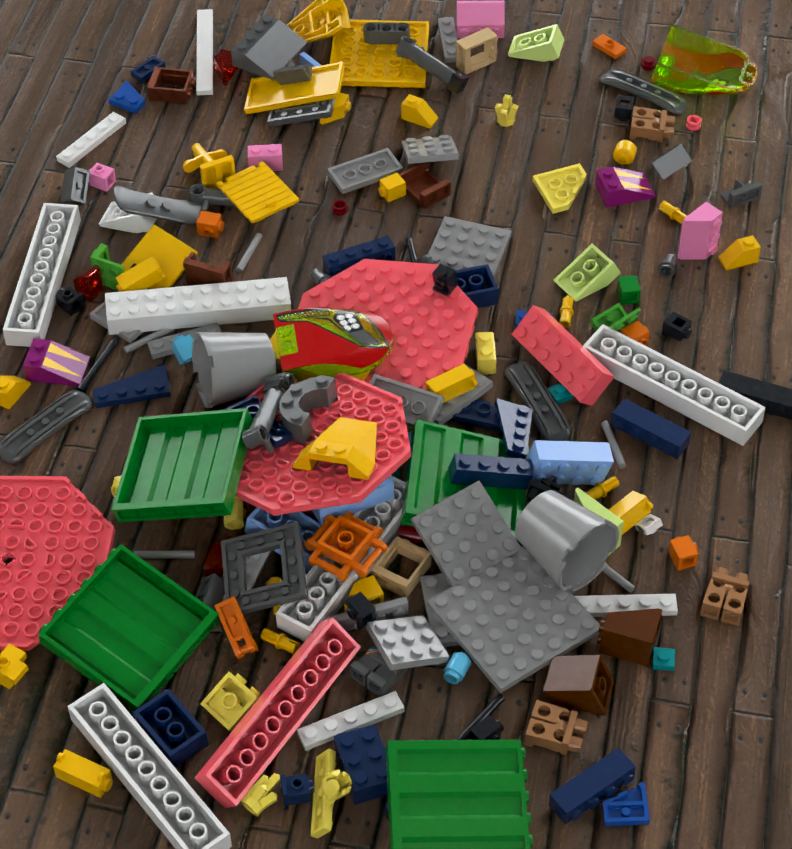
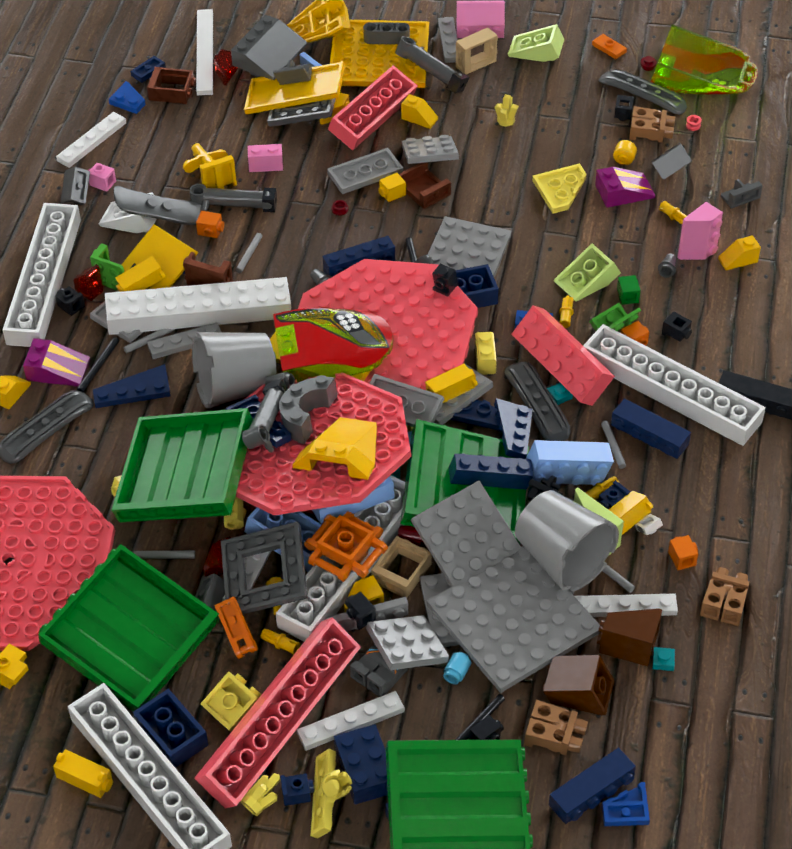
medium azure brick [171,334,193,366] -> none
yellow door [216,161,299,224] -> none
none -> coral brick [328,65,418,150]
none -> dark blue brick [598,480,630,509]

